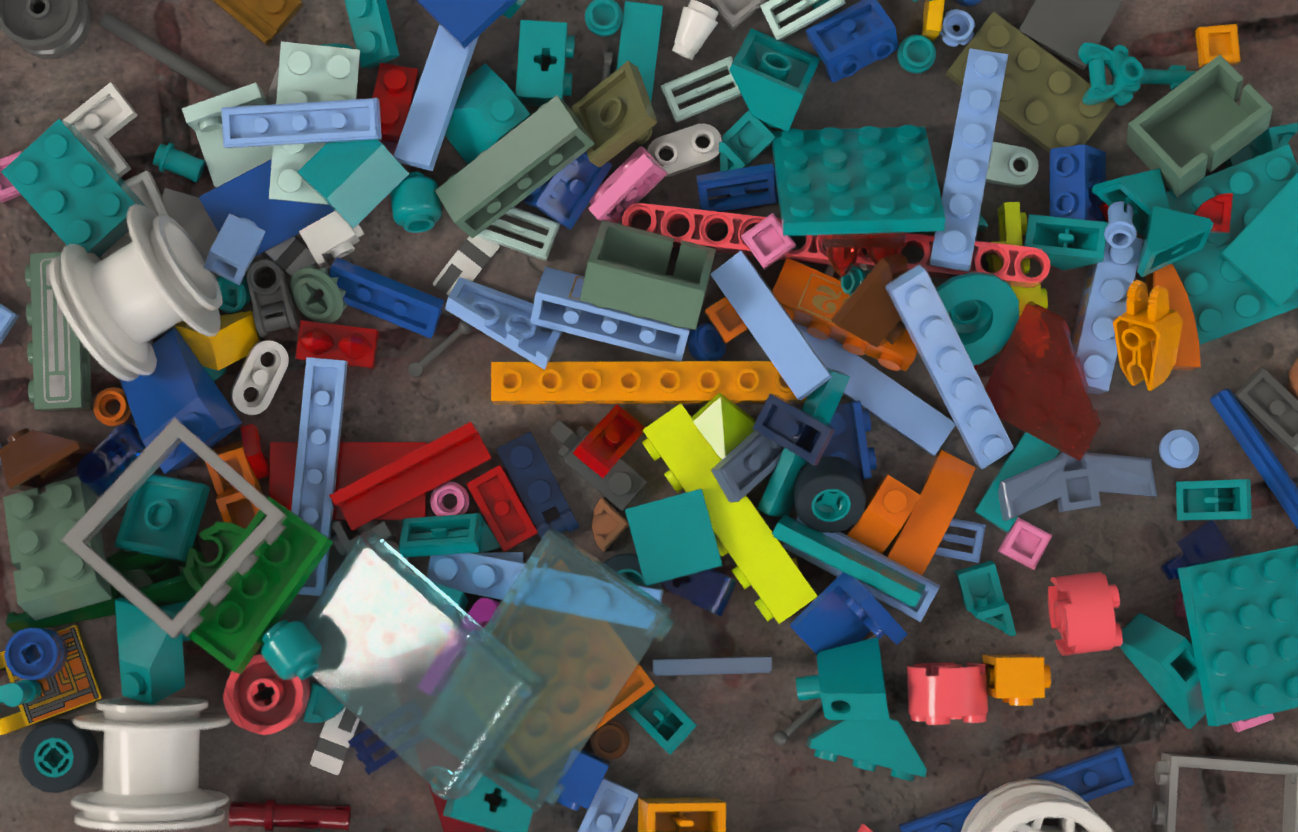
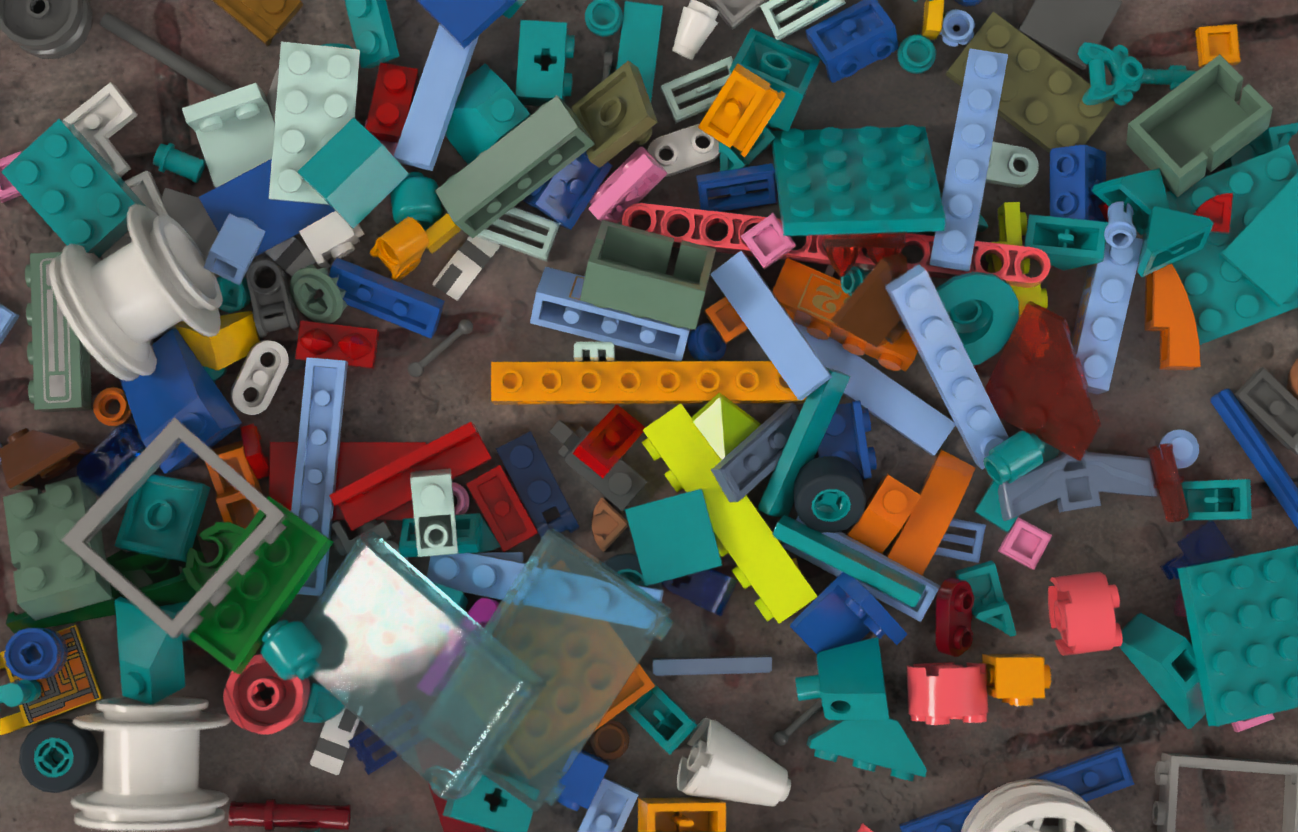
light blue tile [221,98,382,149] -> none
light blue wing [445,277,563,370] -> none
dark blue slope [752,393,835,466] -> none
light orange hinge [1113,280,1183,391] -> none
none -> light orange piece [370,217,429,282]
none -> light aqua slope [411,468,458,557]
none -> yellow tile [425,213,461,254]
none -> light aqua tile [574,342,615,362]
none -> white cone [677,718,791,807]
none -> light orange plate [698,63,786,157]
none -> dark red plate [936,578,974,657]
none -> teal brick [983,431,1045,485]
none -> clear red axle [1147,443,1189,522]

